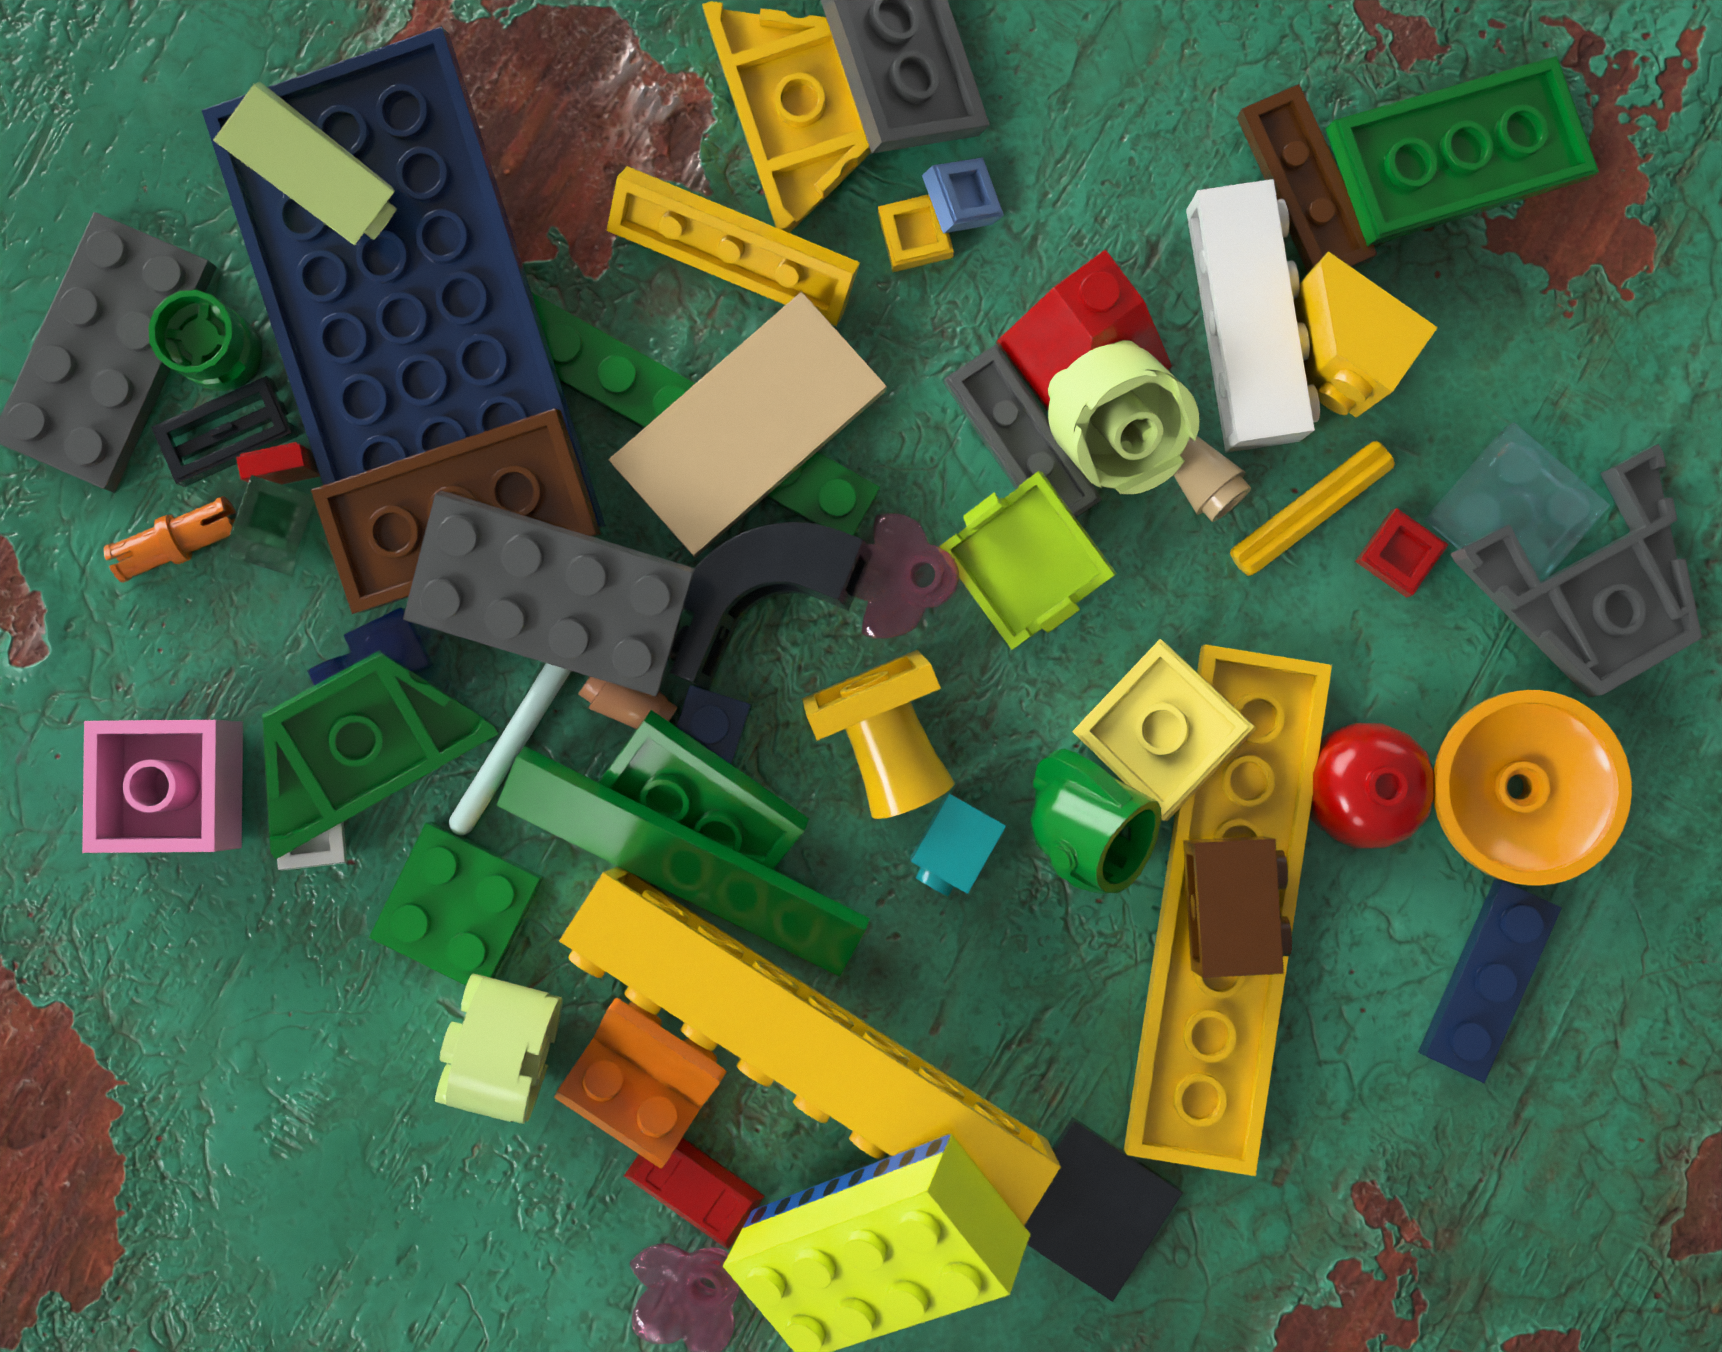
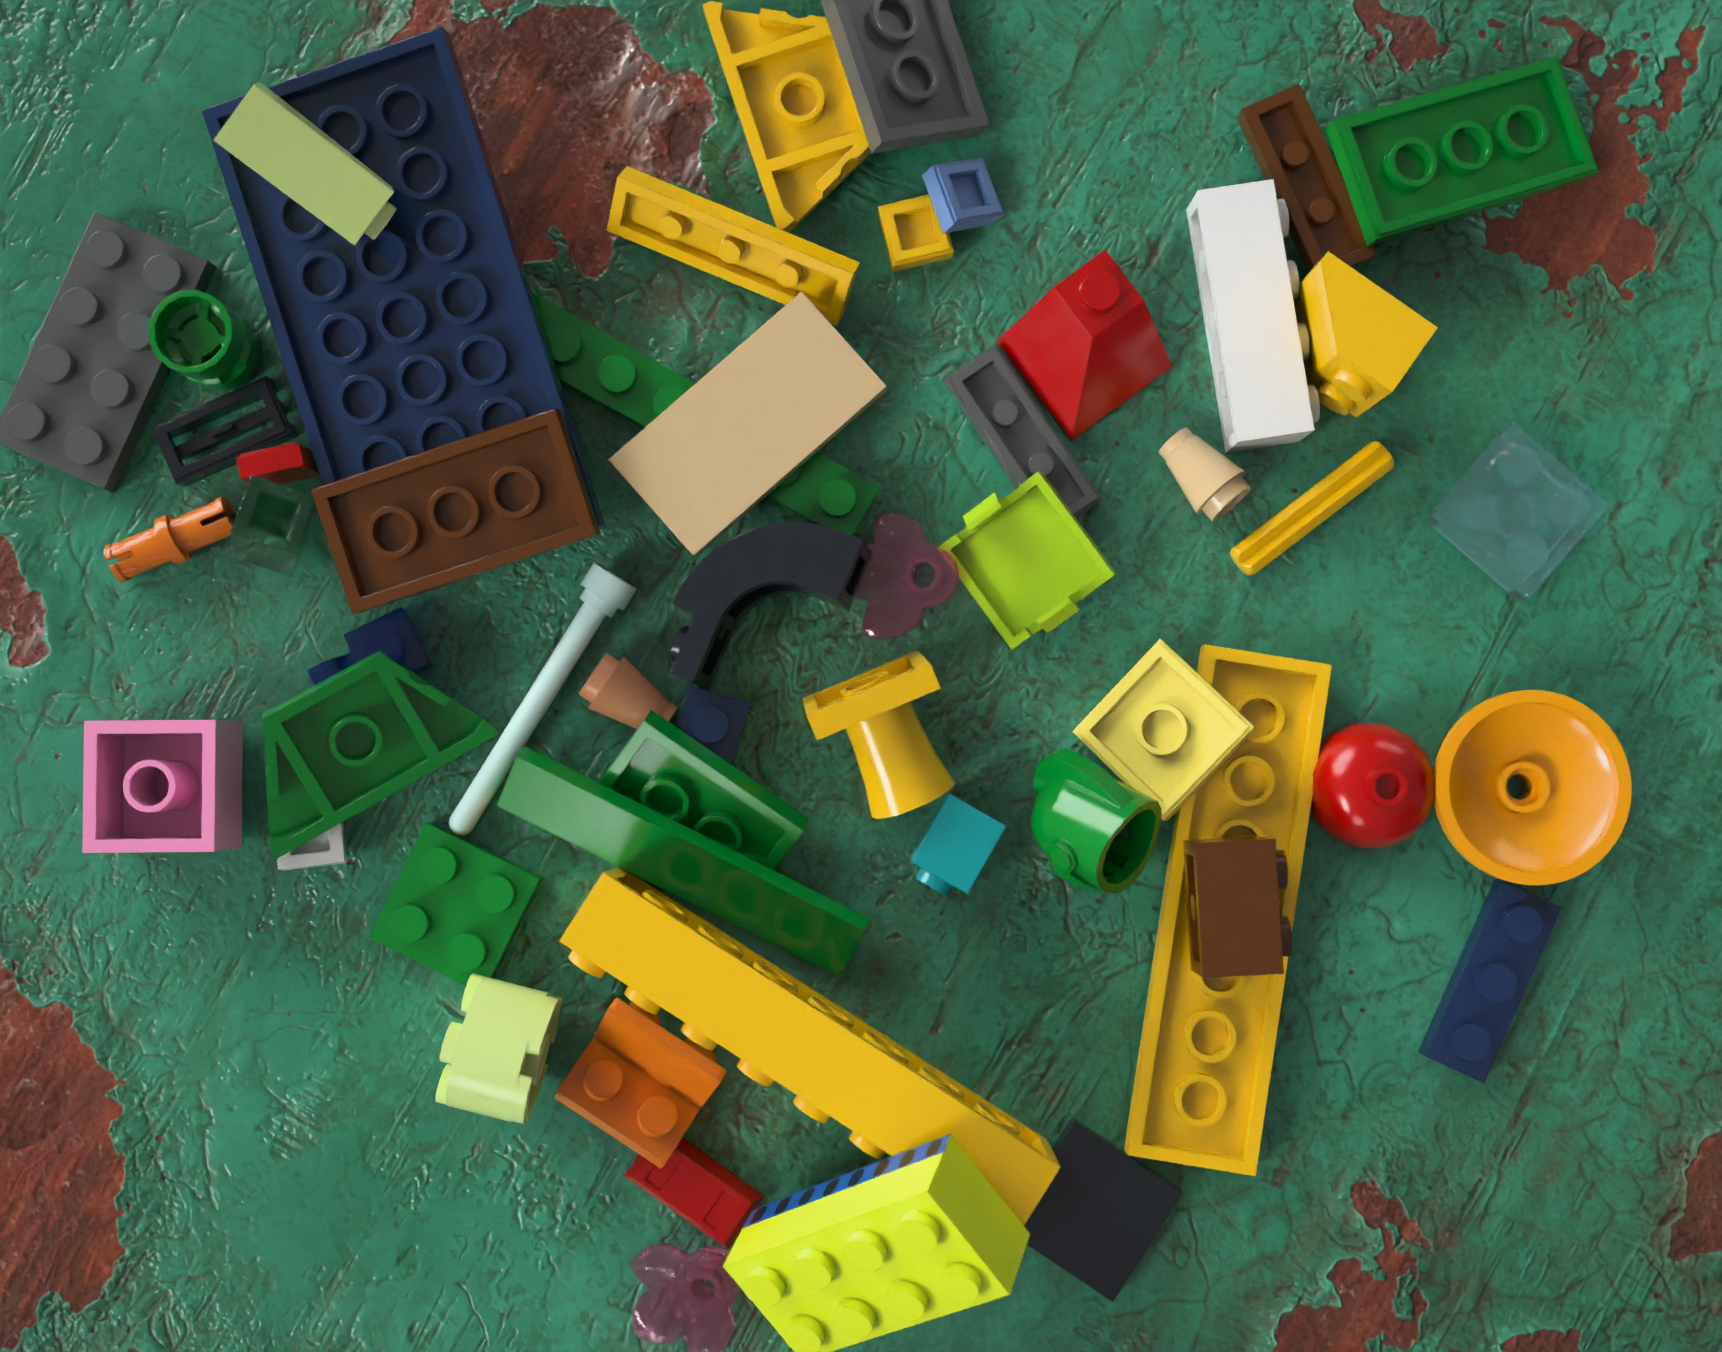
dark grey plate [403,491,695,696] -> none
yellowish green brick [1048,340,1200,494] -> none
red tile [1355,508,1449,598] -> none
dark grey wing [1450,444,1702,698] -> none

